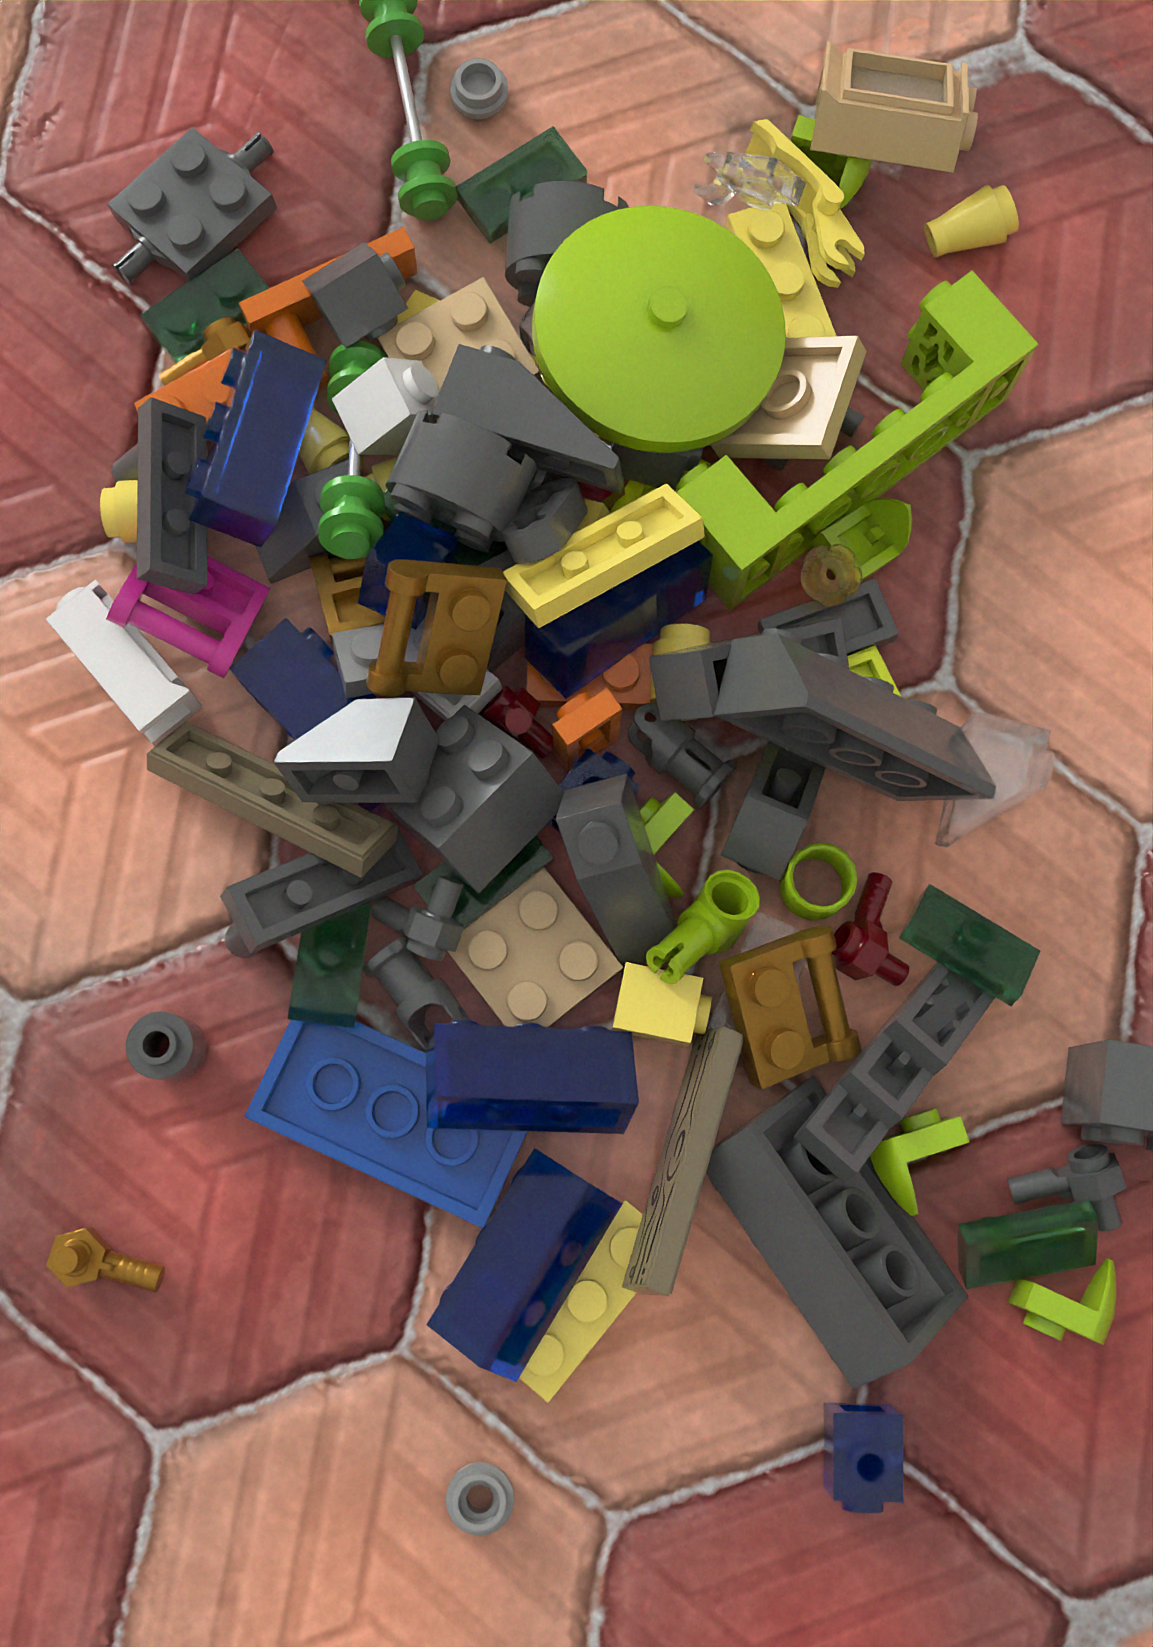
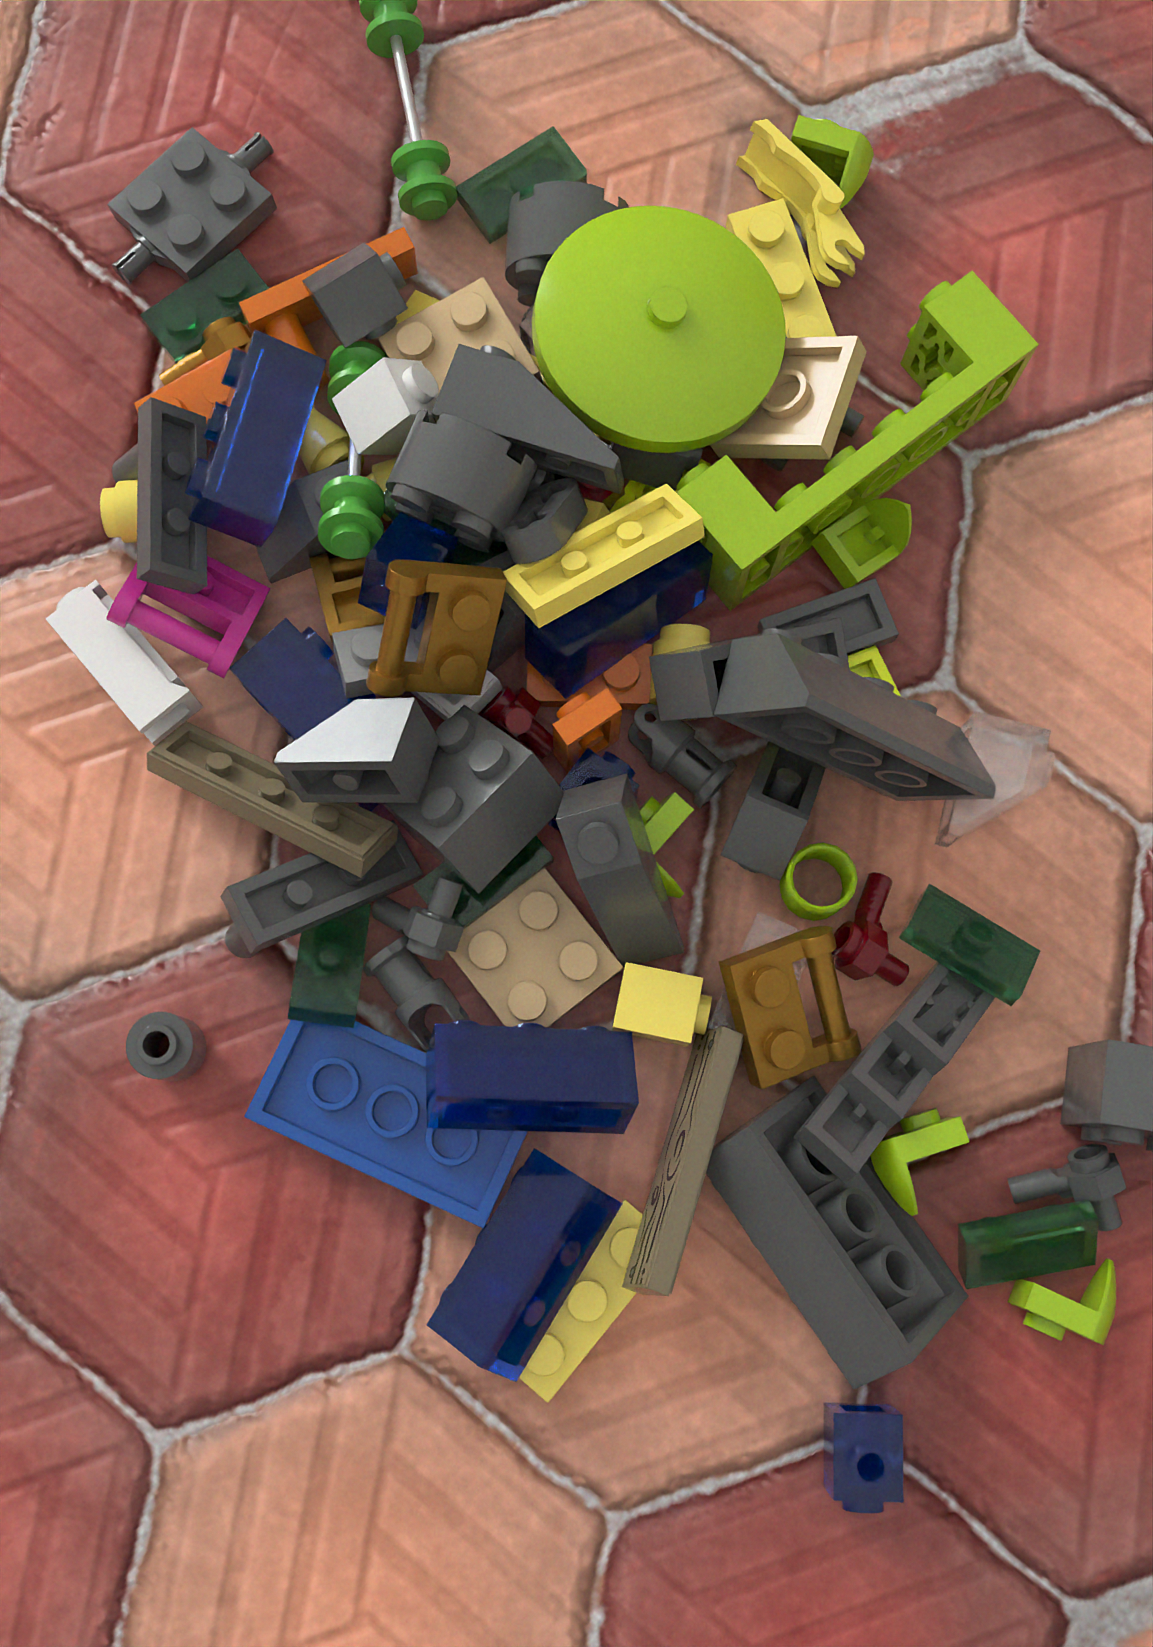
pearl gold piece [46,1227,165,1293] -> none
light grey plate [446,1462,514,1536] -> none
light grey plate [450,58,508,119] -> none
lime pin [646,870,760,984] -> none
clear plate [693,152,806,210] -> none
clear yellow plate [801,544,862,606] -> none
tan window [810,41,978,173] -> none
light yellow cone [924,185,1019,258] -> none

